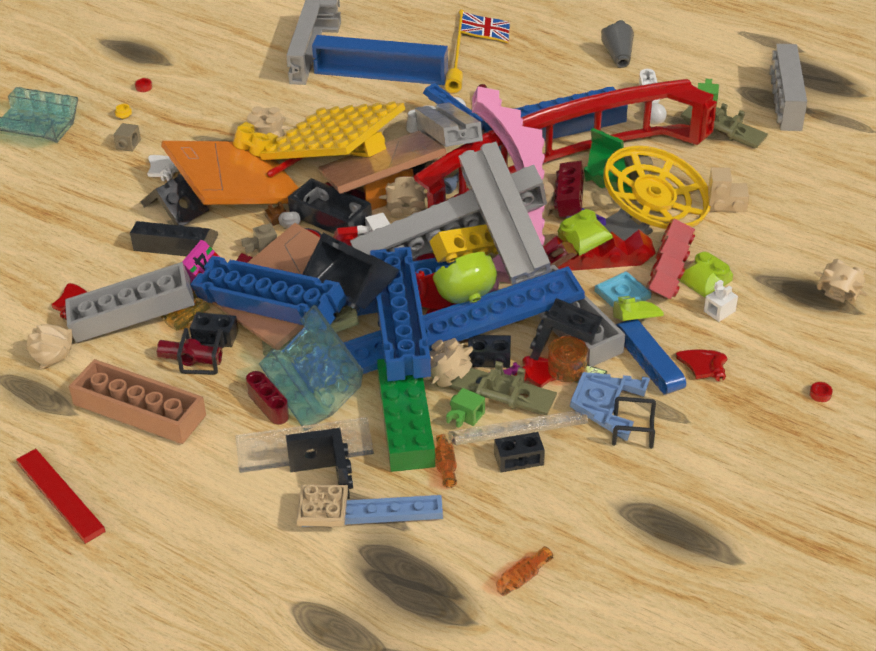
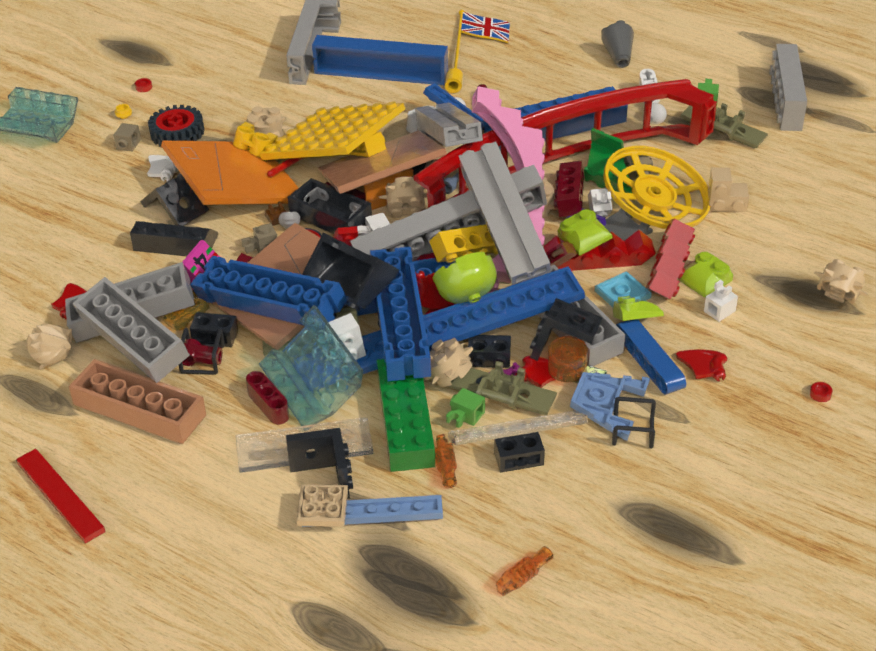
none -> light grey brick [72,277,189,383]
none -> black wheel [148,105,205,147]
none -> white brick [327,313,366,365]
none -> white brick [588,188,613,218]

